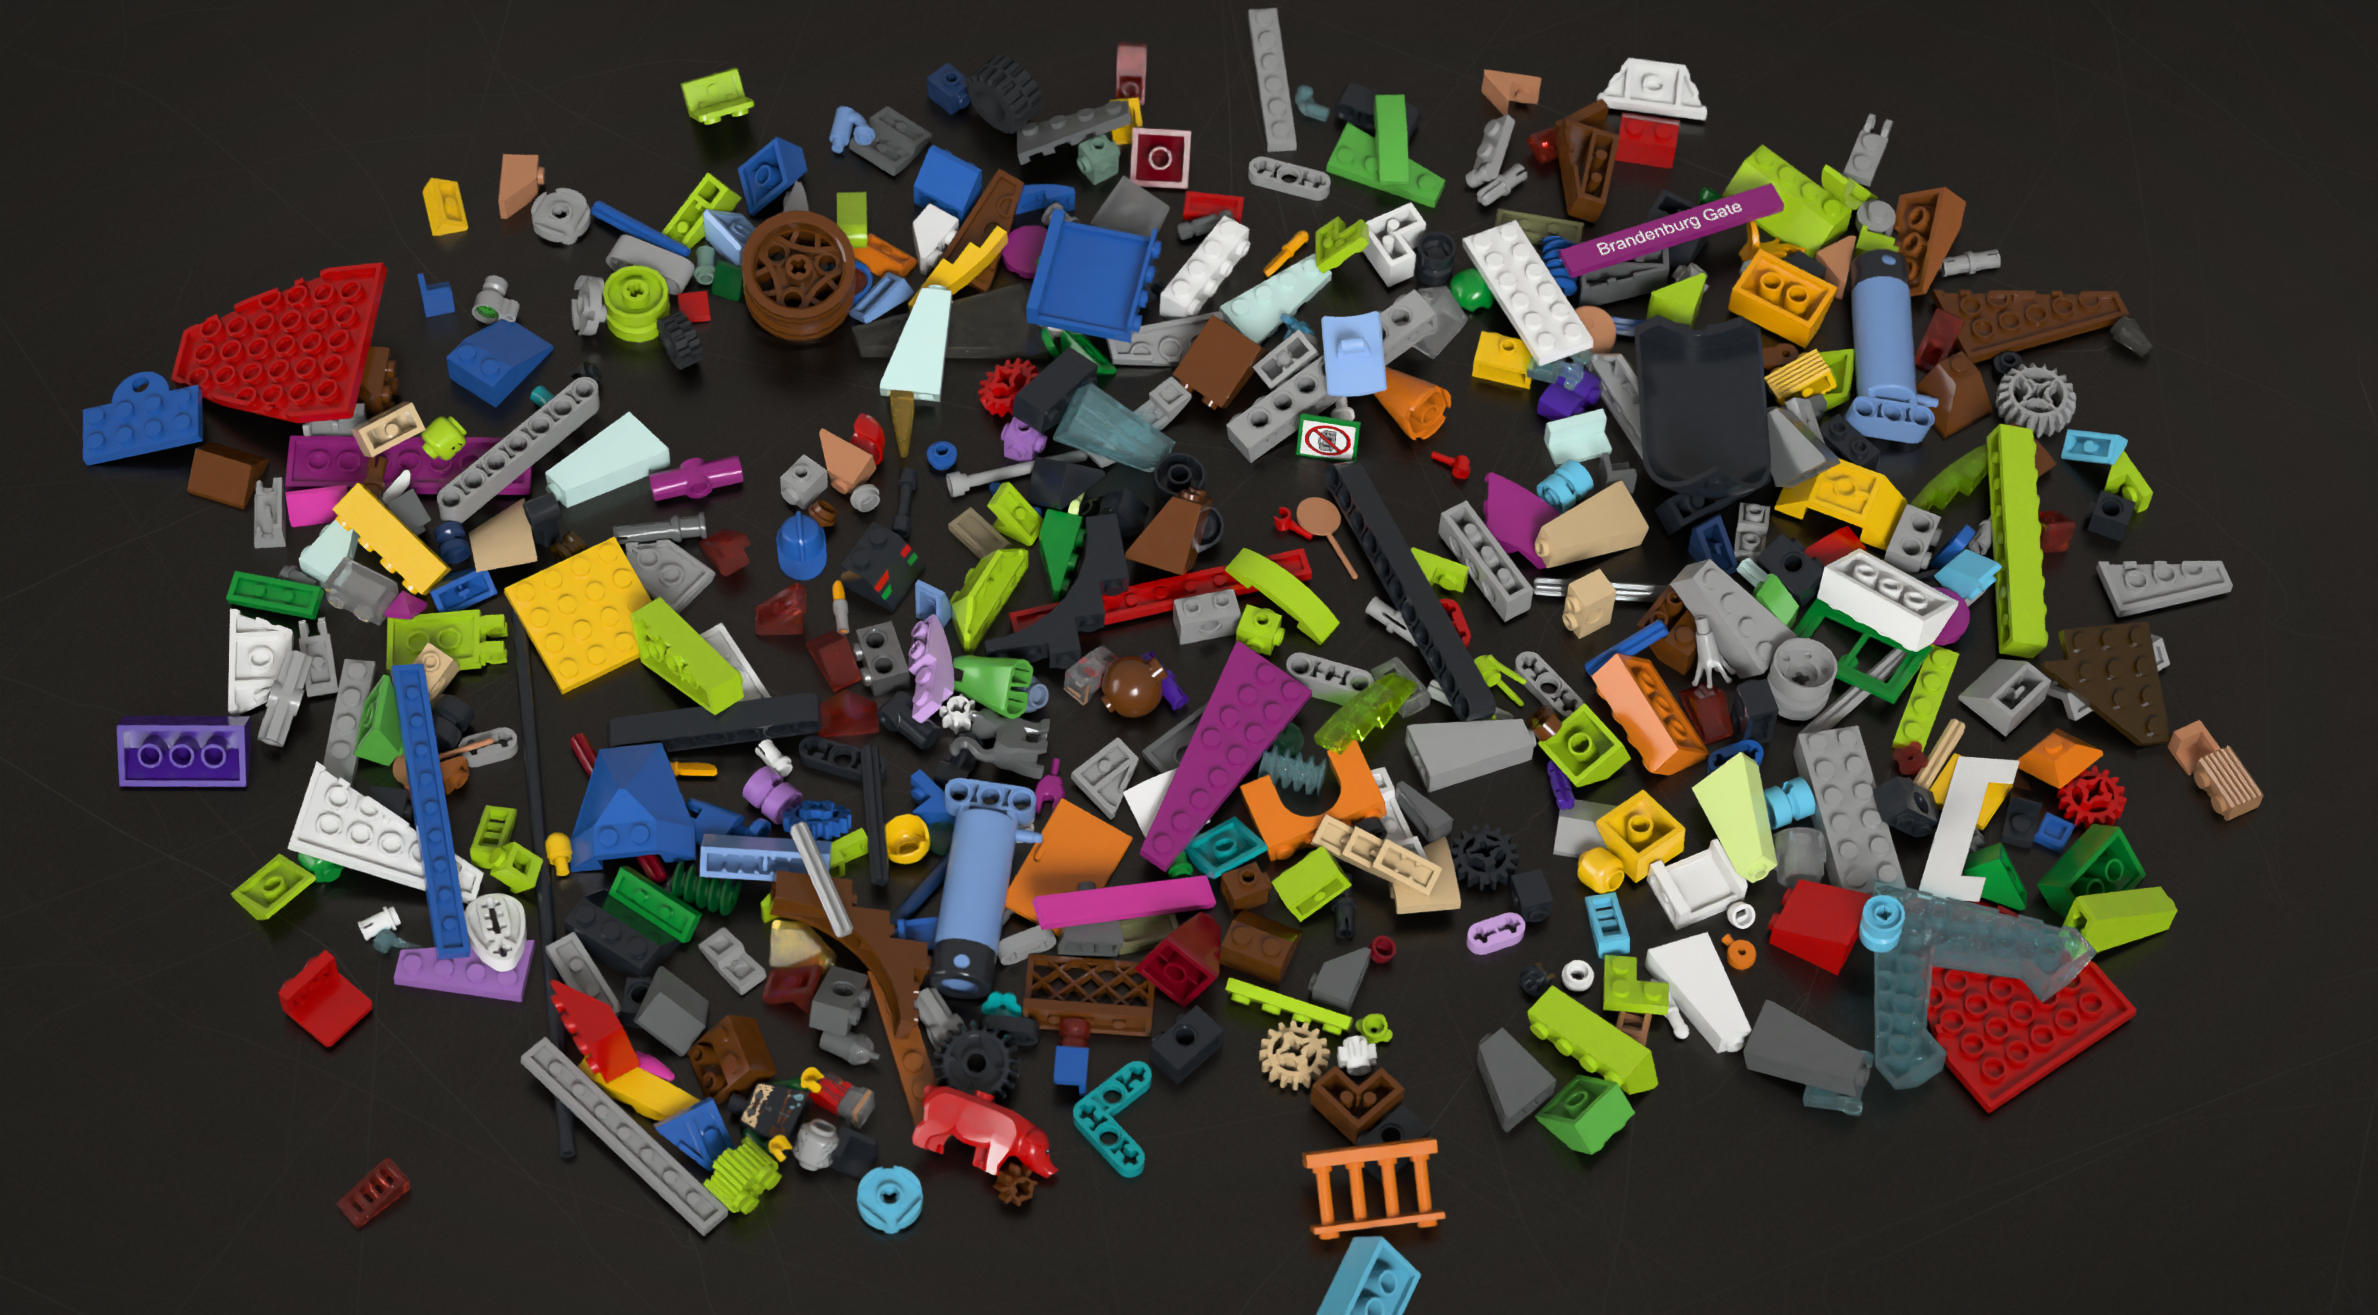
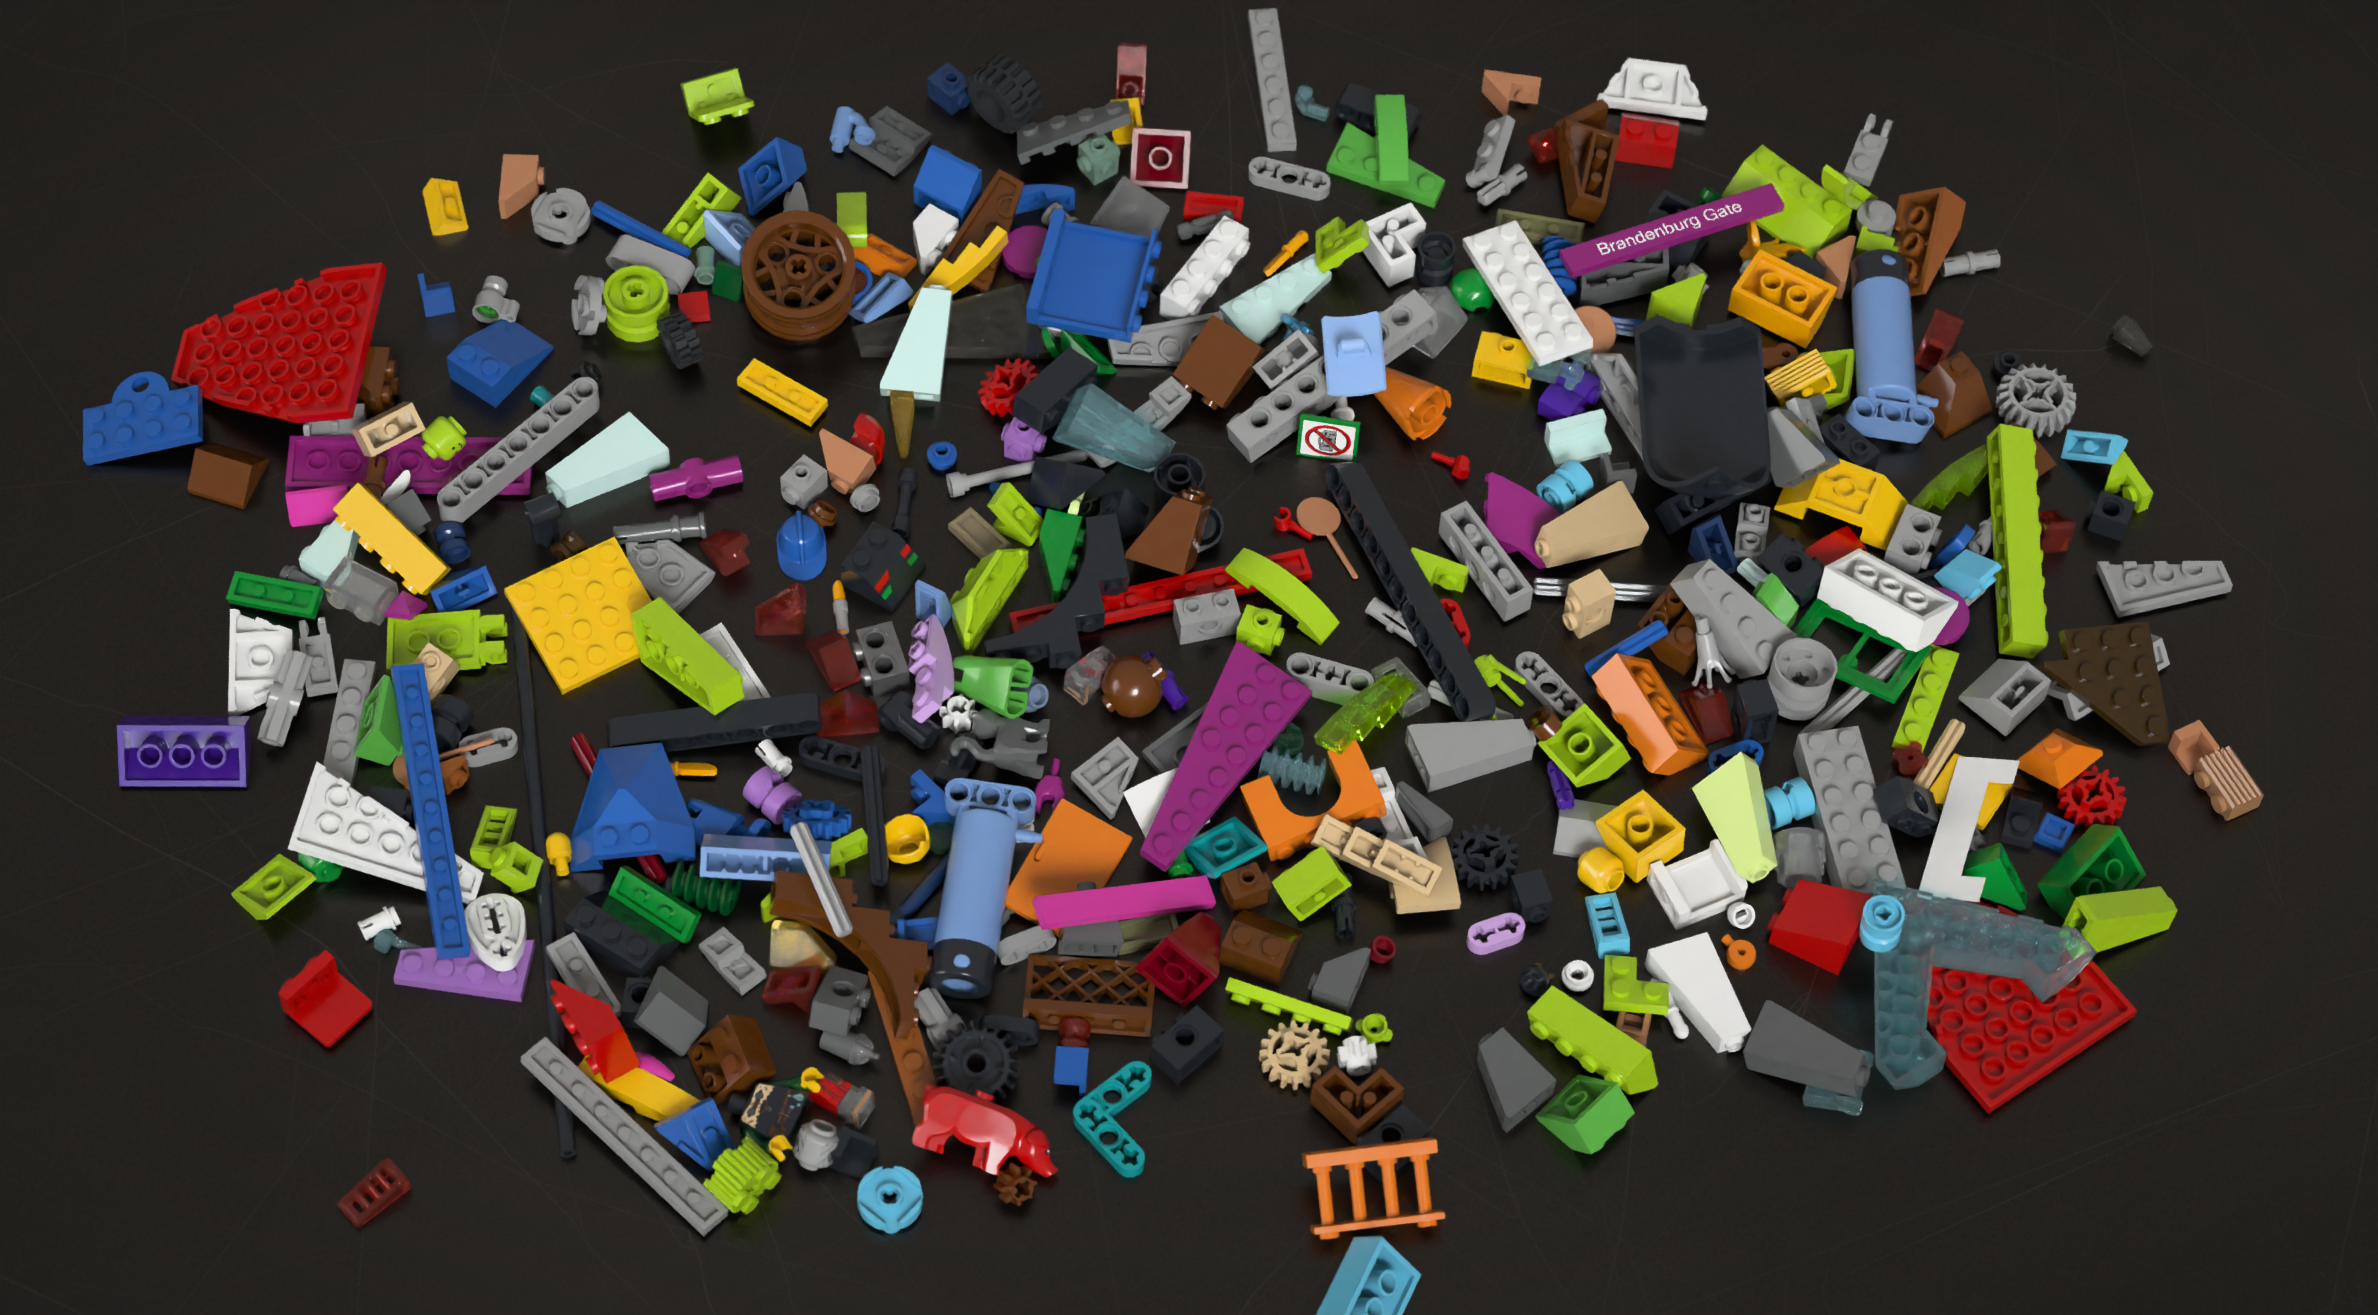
light grey hinge [254,477,286,548] -> none
tan slope [469,498,537,572] -> none
teal plant [981,991,1023,1017] -> none
reddish brown wing [1931,290,2129,363] -> none
none -> yellow plate [737,358,828,427]

